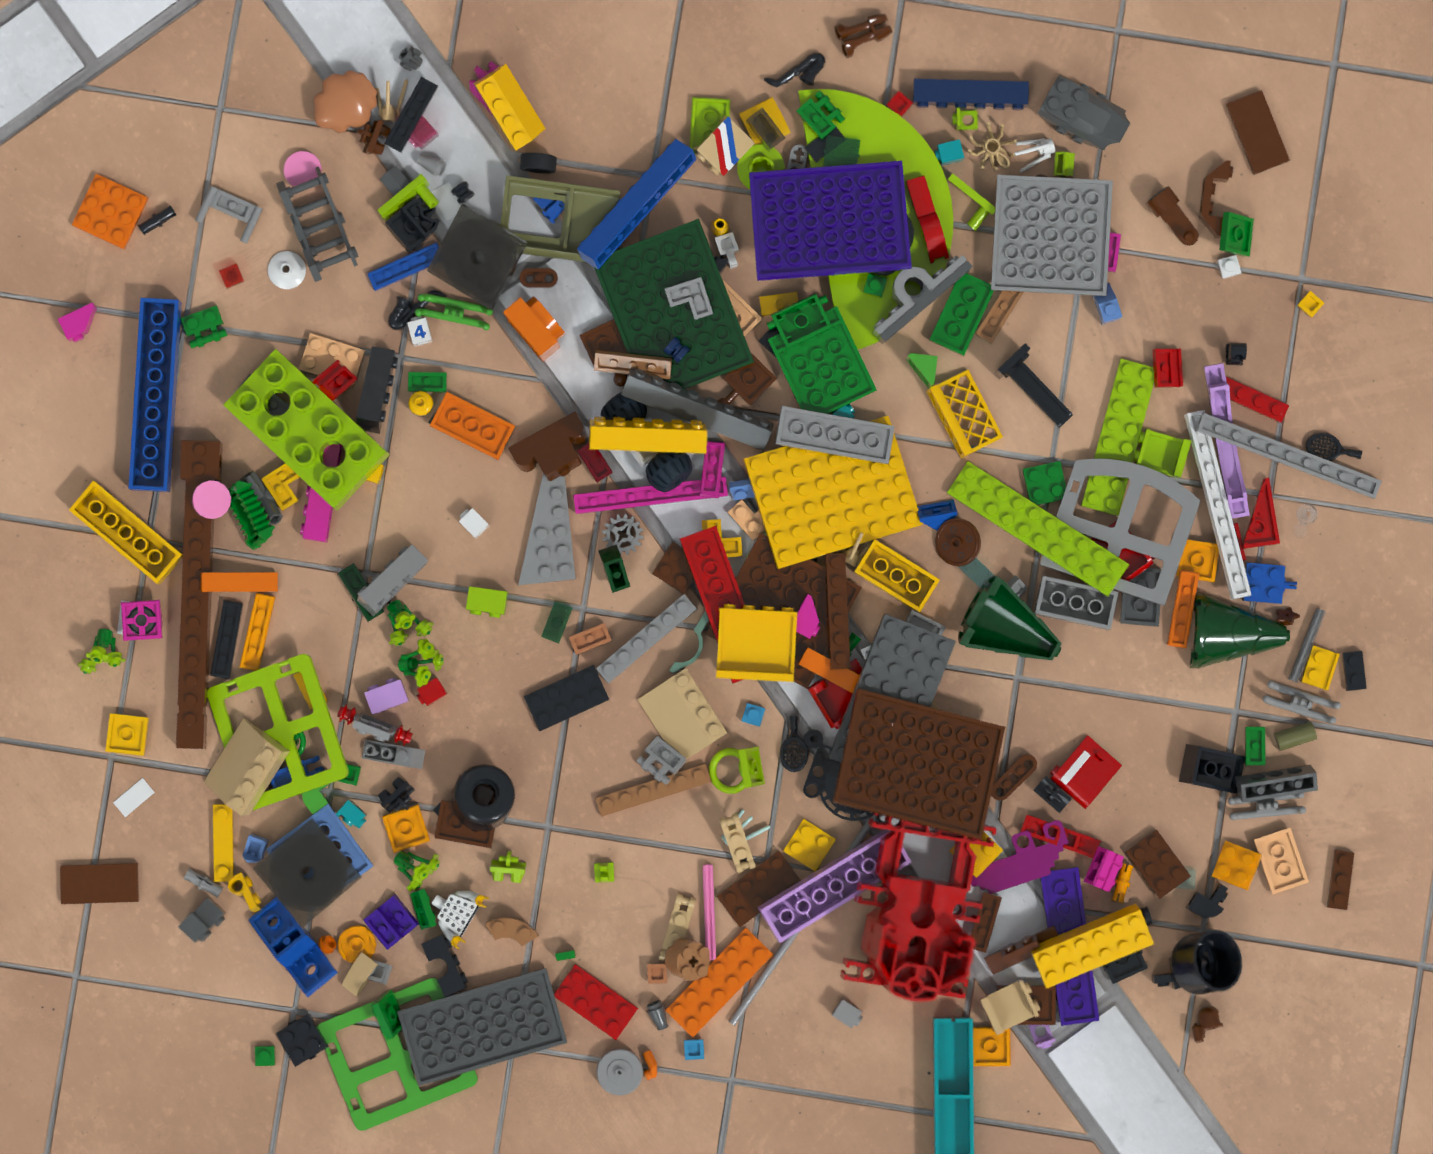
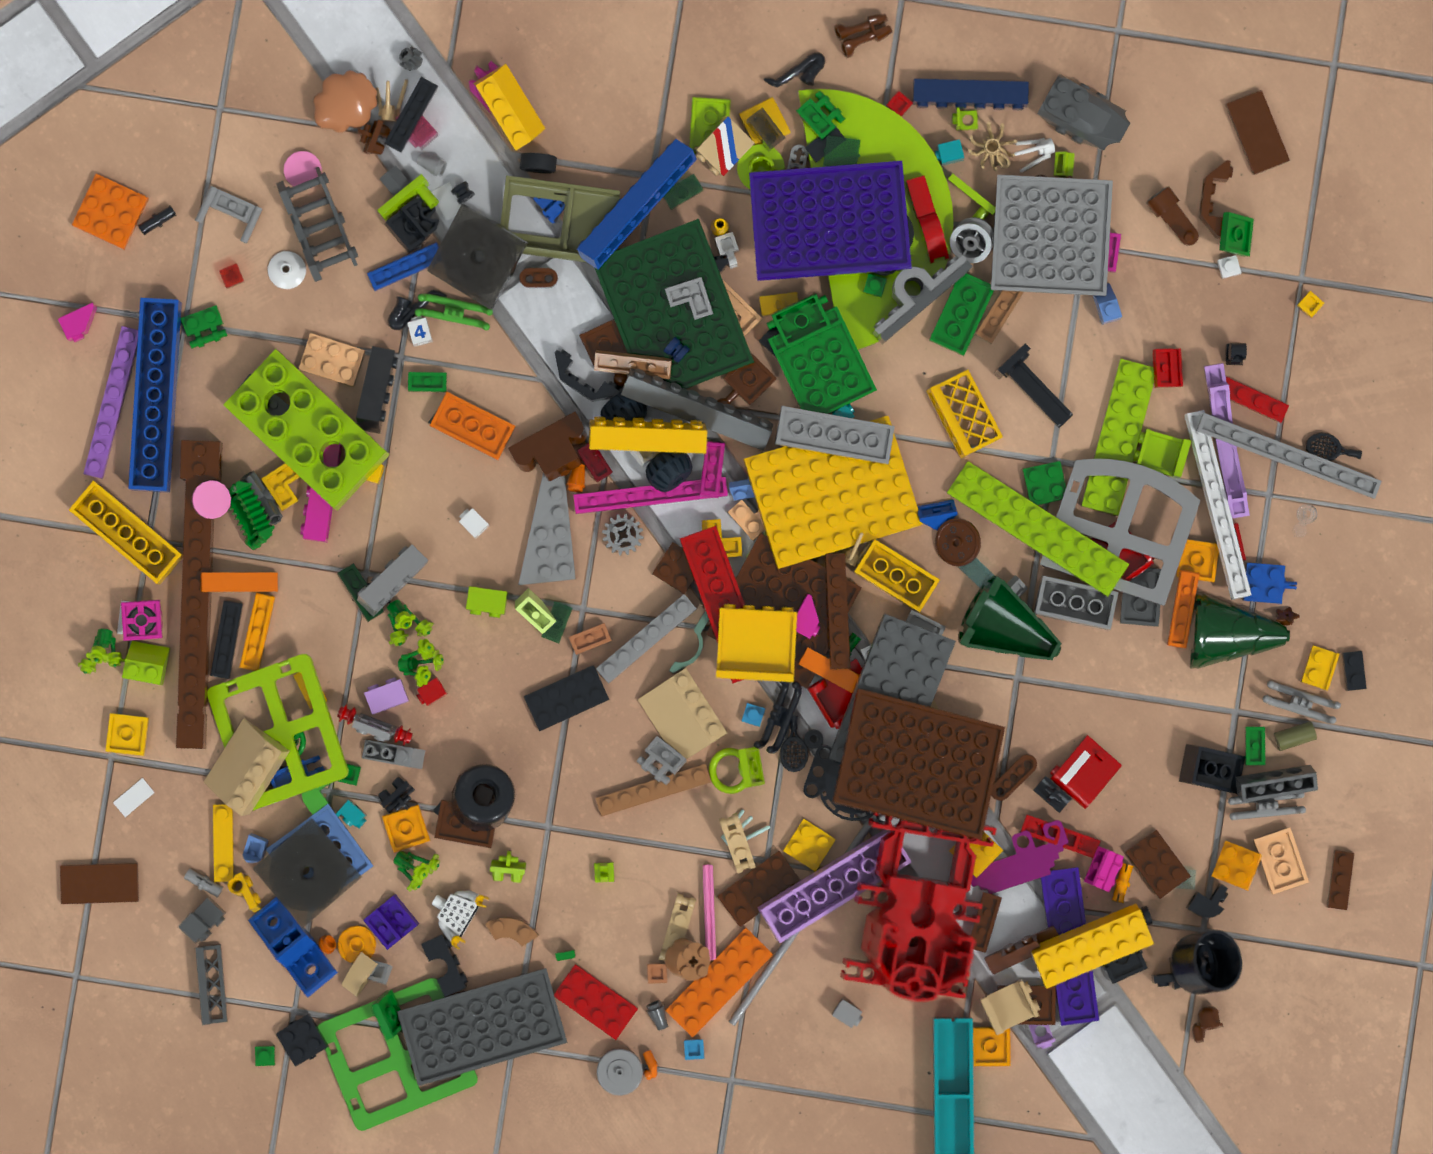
red plate [312,360,358,401] -> none
yellow head [408,391,434,417] -> none
green plate [409,889,436,930] -> none
orange container [503,296,565,362] -> none
dark green brick [598,545,631,593] -> none
bright green slope [906,353,938,389] -> none
red wing [1242,478,1280,549] -> none
light grey axle [1288,608,1326,683] -> none
none -> medium lavender plate [83,326,138,479]
none -> lime slope [122,641,170,685]
none -> dark grey fence [195,945,228,1025]
none -> yellowish green slope [515,588,556,634]
none -> black slope [555,349,621,402]
none -> orange cone [566,464,585,493]
none -> clear green plate [663,174,704,210]
none -> black piece [754,681,802,754]
none -> light grey wheel [950,217,994,263]

